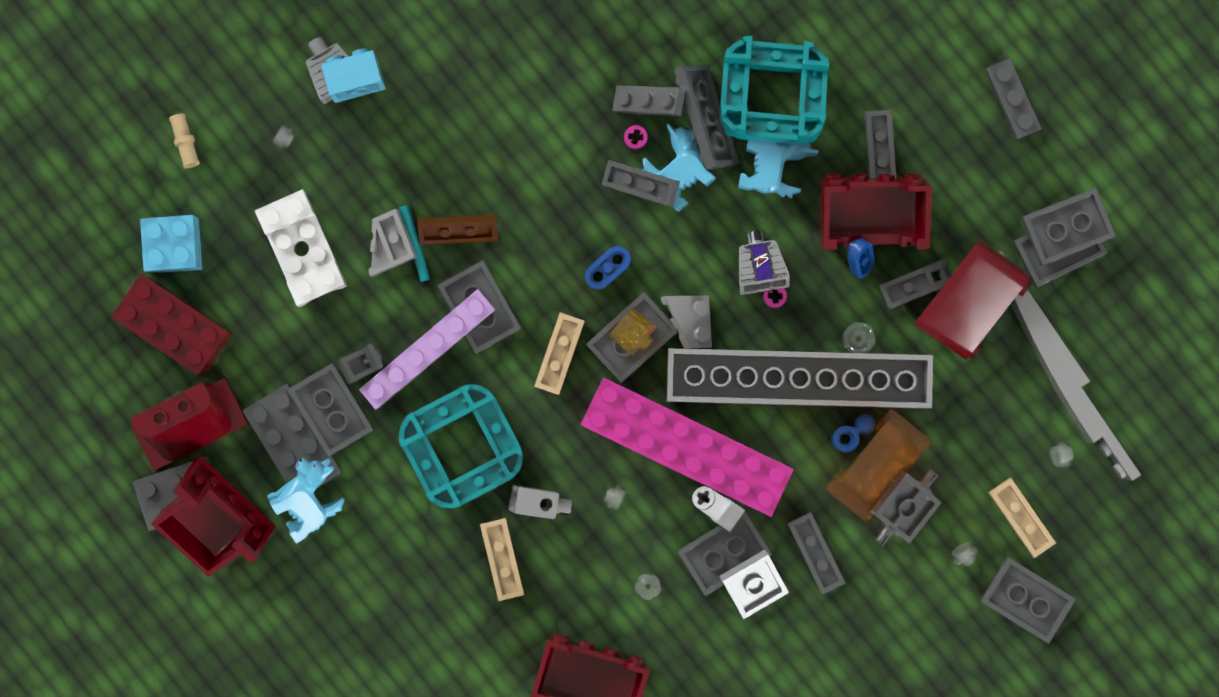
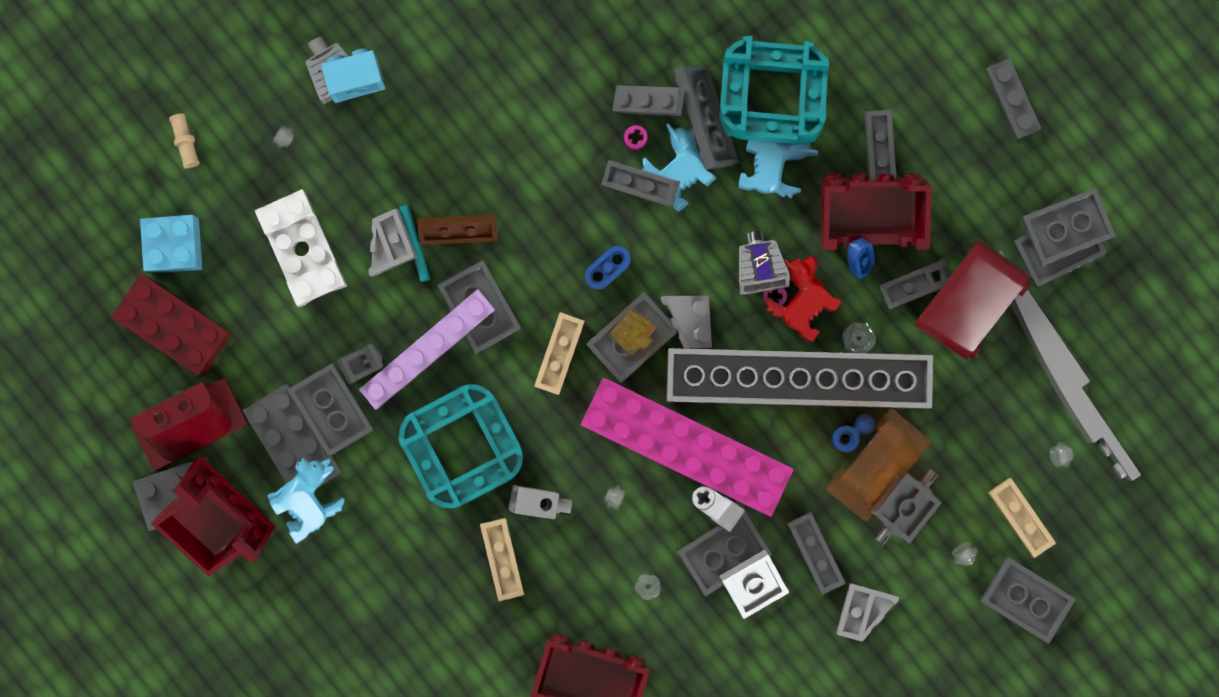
none -> red animal [765,256,841,343]
none -> light grey wing [836,583,900,641]

